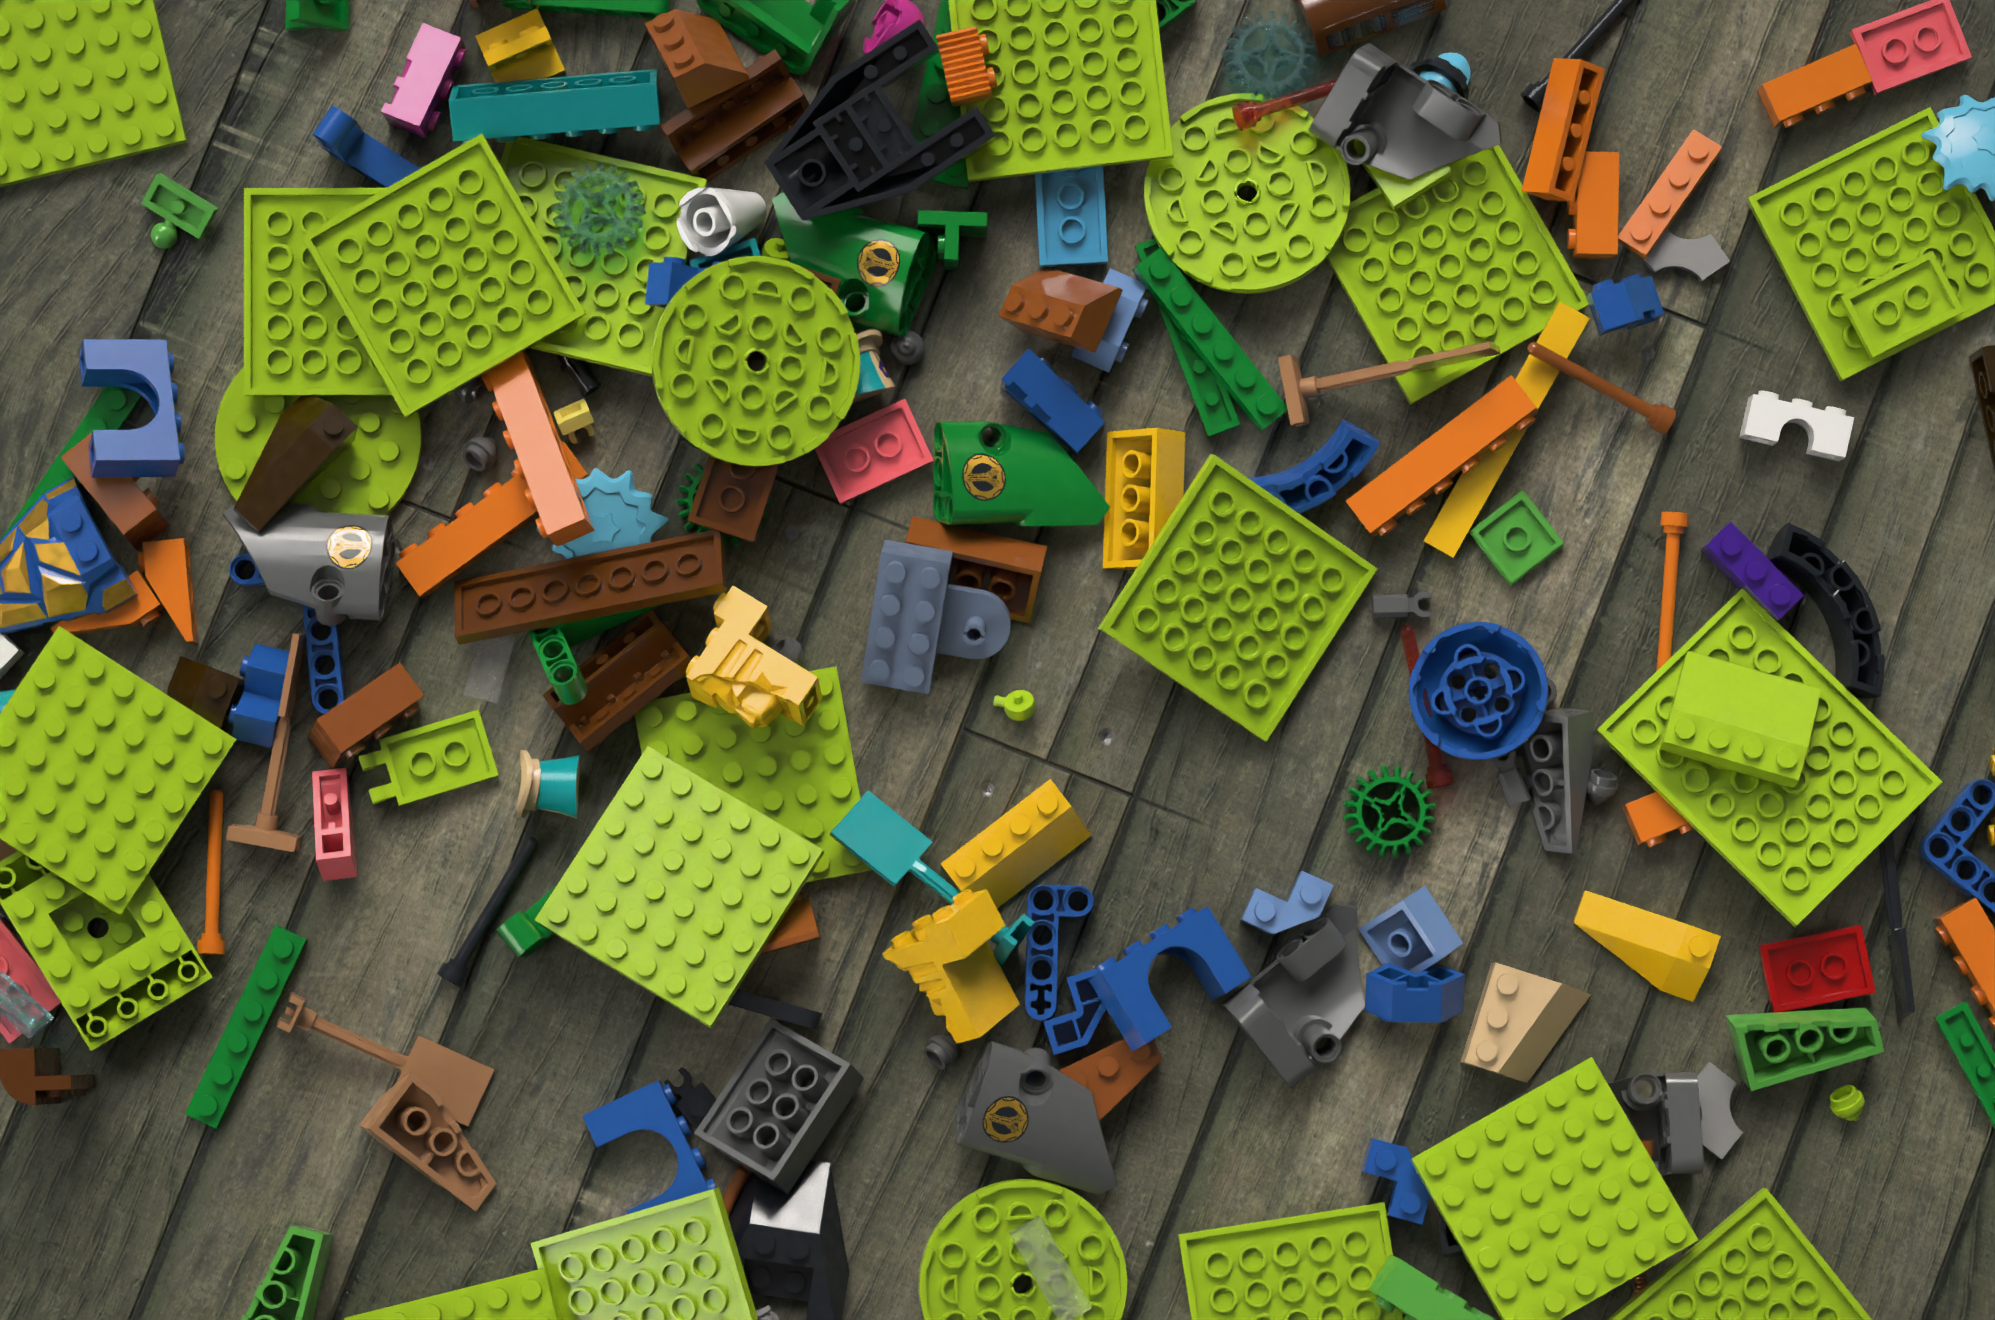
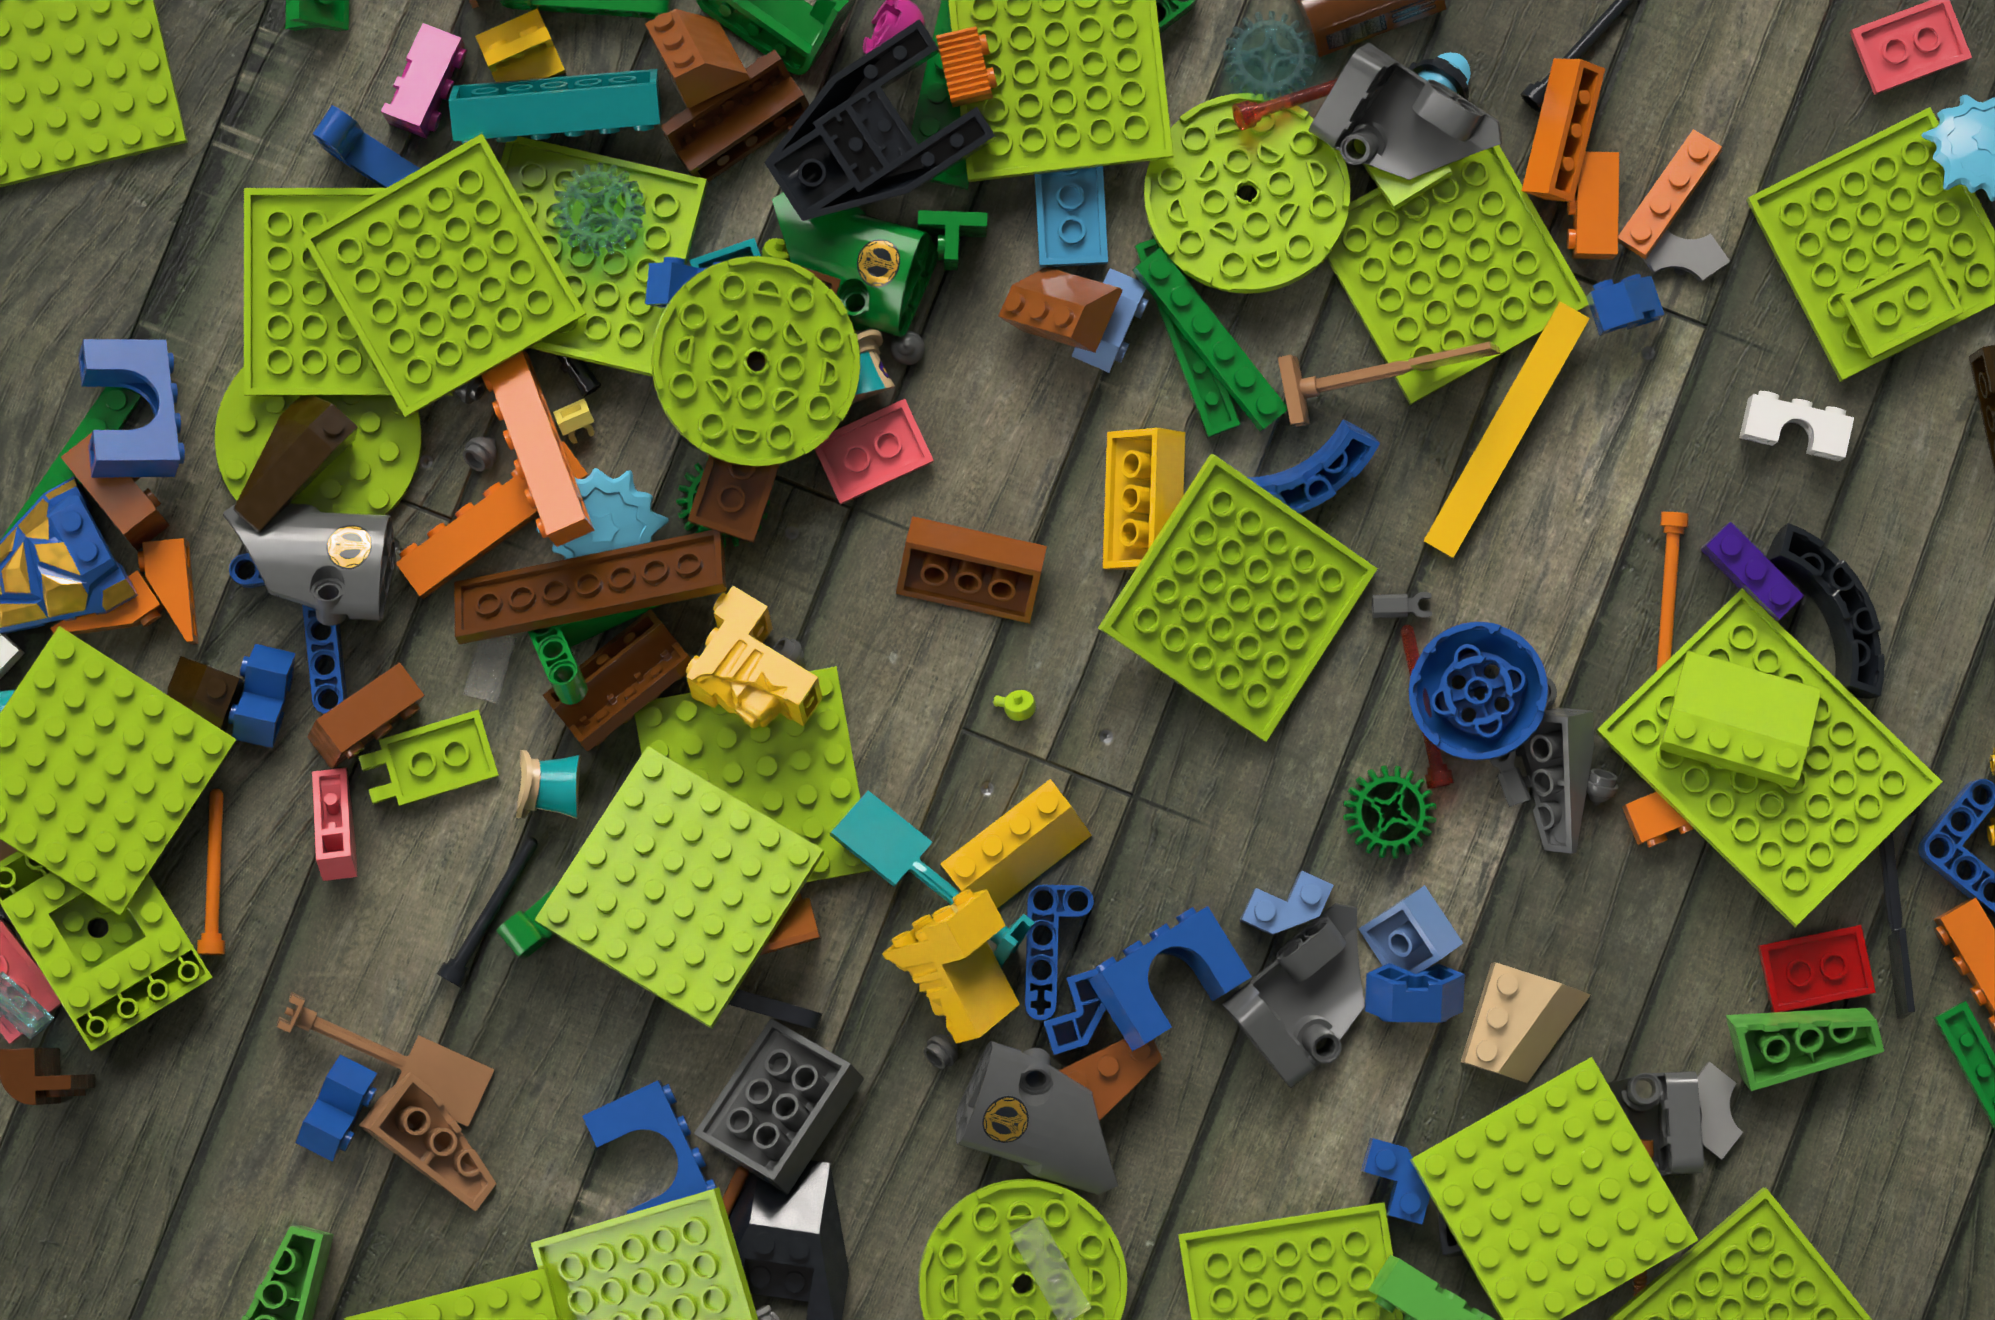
bright green plate [141,173,219,249] -> none
green plate [185,925,308,1129] -> none
medium nougat piece [226,632,306,852] -> none
black plate [664,1067,717,1130] -> none
white cone [677,187,767,256] -> none
sand blue brick [861,540,1011,694] -> none
green panel [933,420,1110,526] -> none
blue wedge [1000,349,1105,456] -> none
orange brick [1346,375,1539,537] -> none
bright green tile [1468,490,1565,587] -> none
dark orange piece [1527,342,1676,434] -> none
yellow wedge [1573,890,1721,1002] -> none
orange brick [1757,44,1873,128] -> none
lime plate [1830,1085,1865,1121] -> none
none -> blue brick [295,1054,377,1162]

